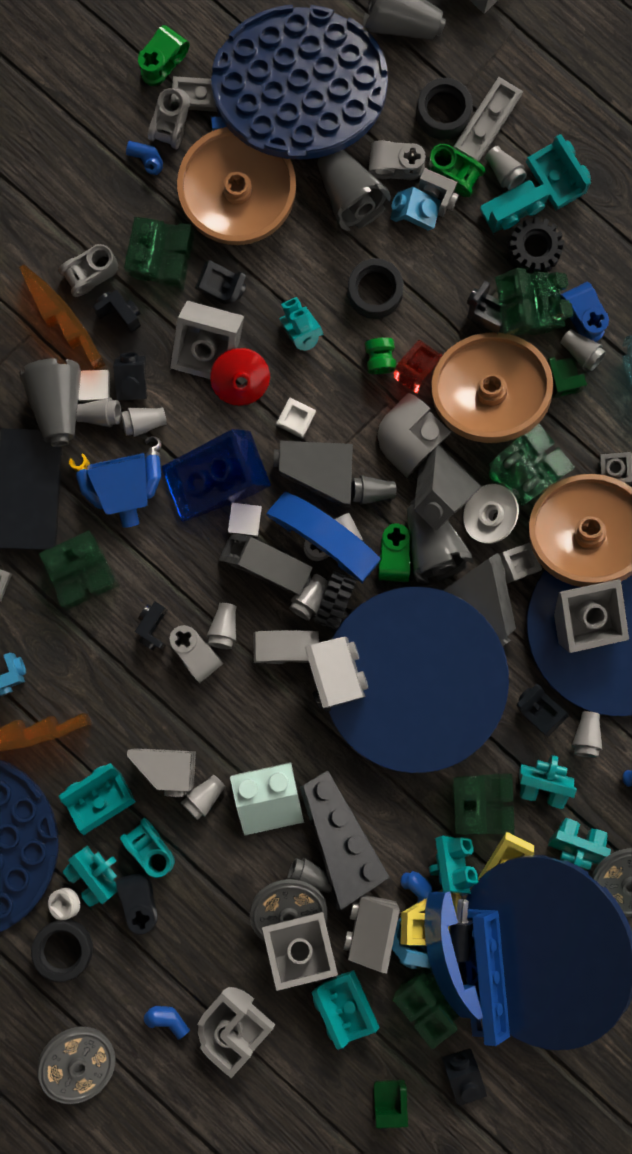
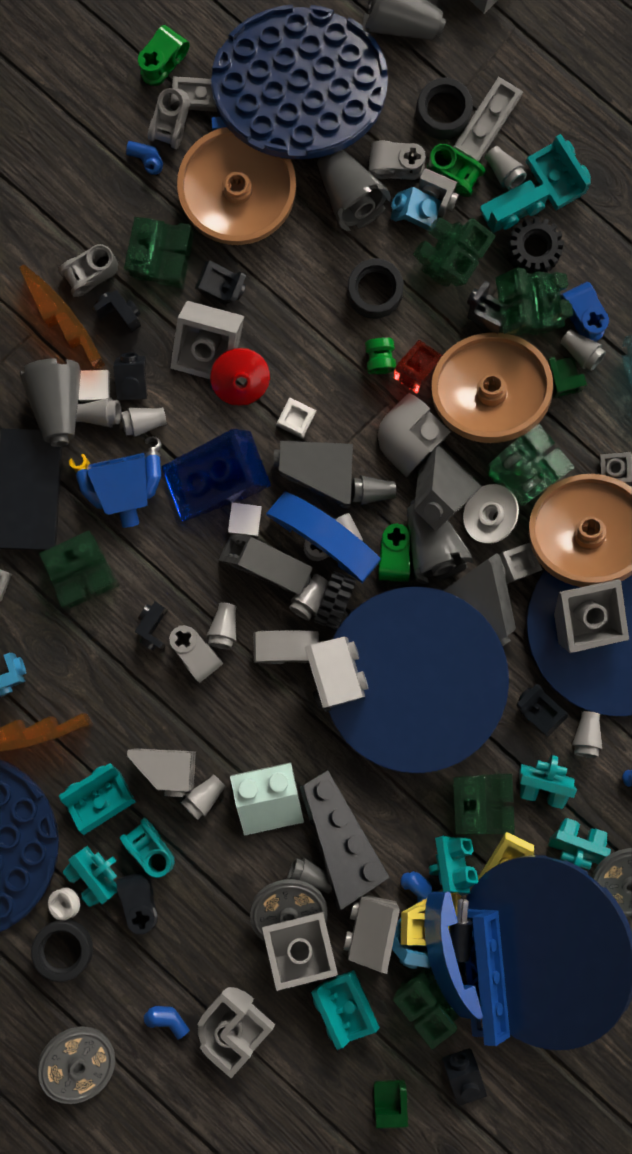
teal hips [279,297,324,351] -> none
none -> clear green hips [413,218,496,287]

